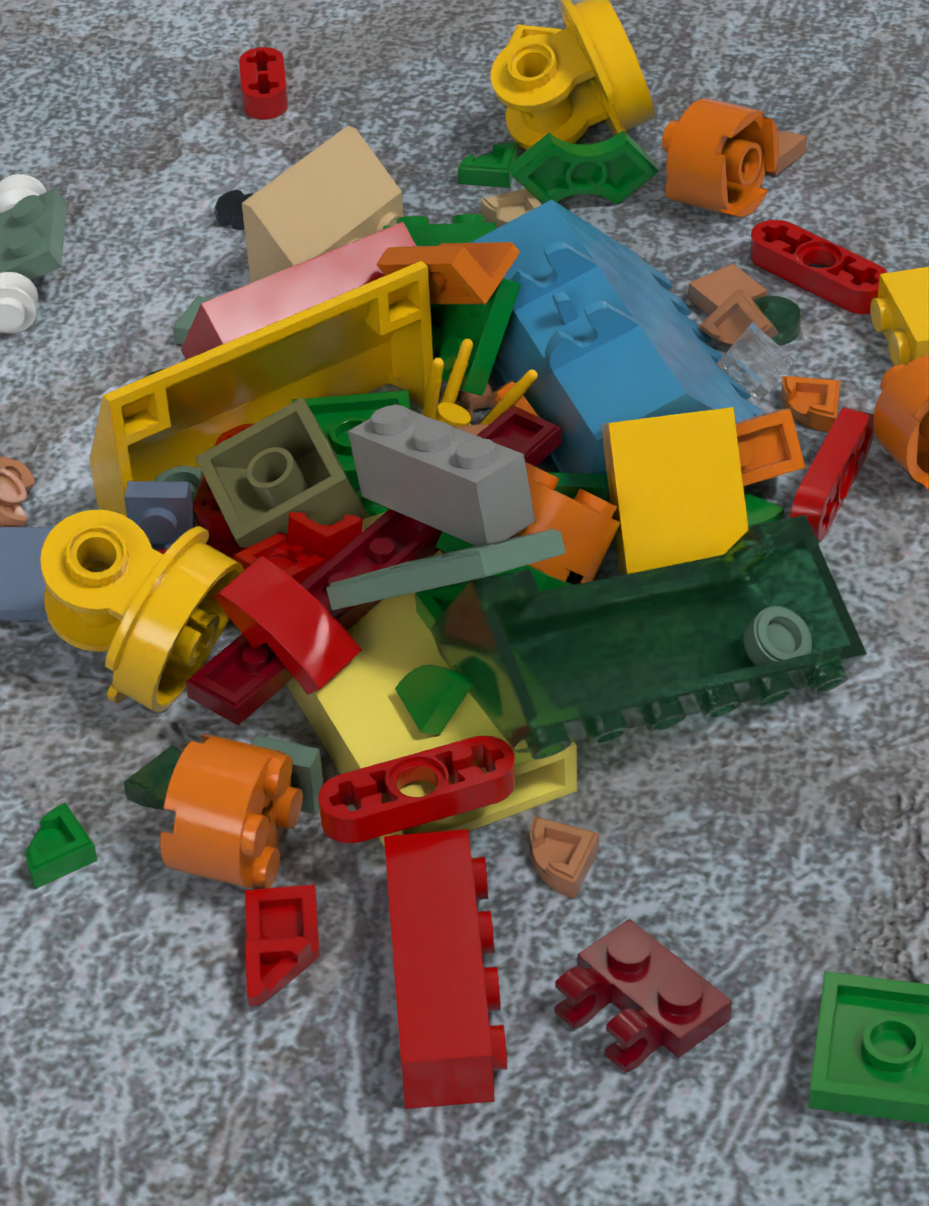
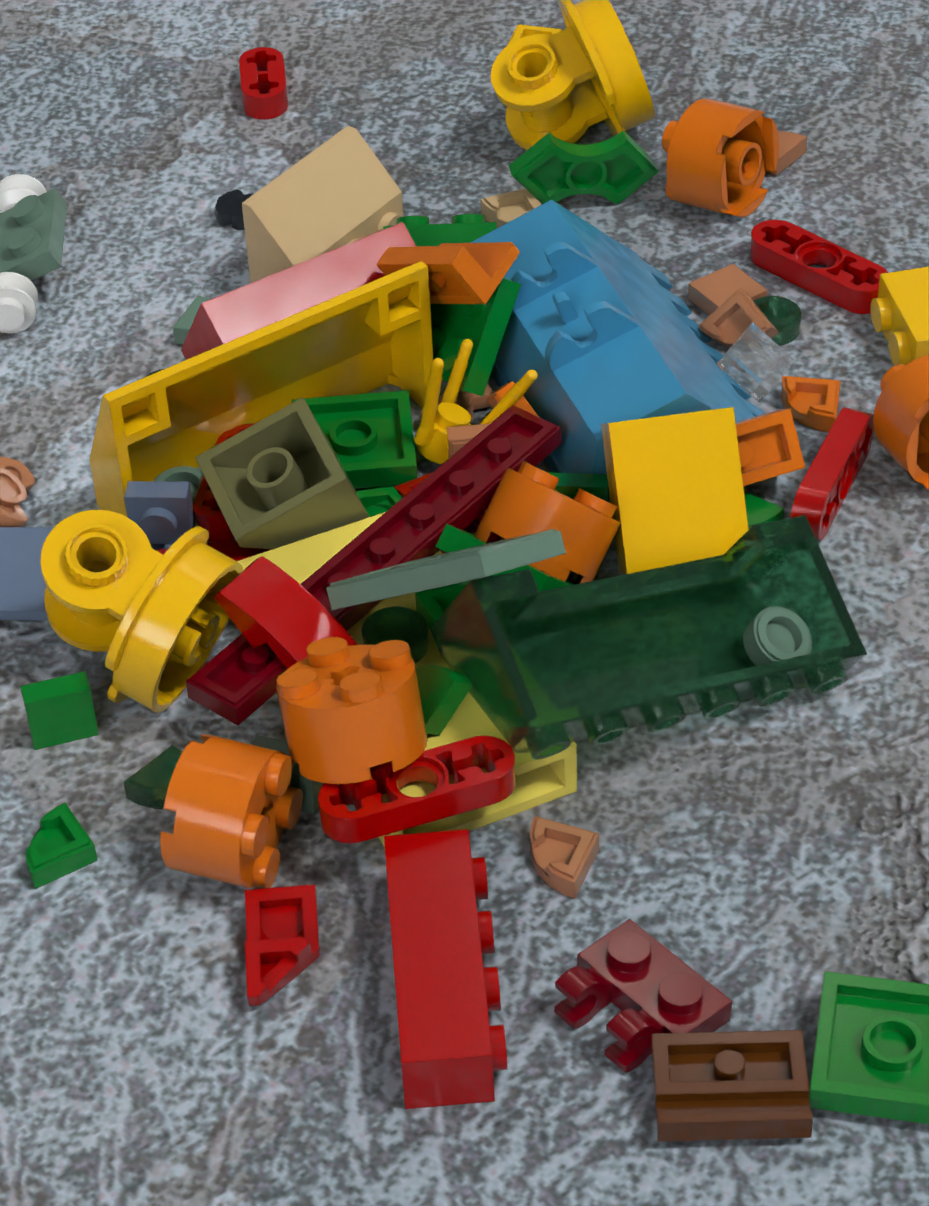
red slope [233,512,363,584] -> none
light grey brick [348,404,535,546] -> none
green tile [458,143,519,188] -> none
none -> green tile [20,671,99,750]
none -> orange brick [276,637,428,784]
none -> clear green tile [361,606,429,664]
none -> reddish brown plate [651,1030,813,1142]

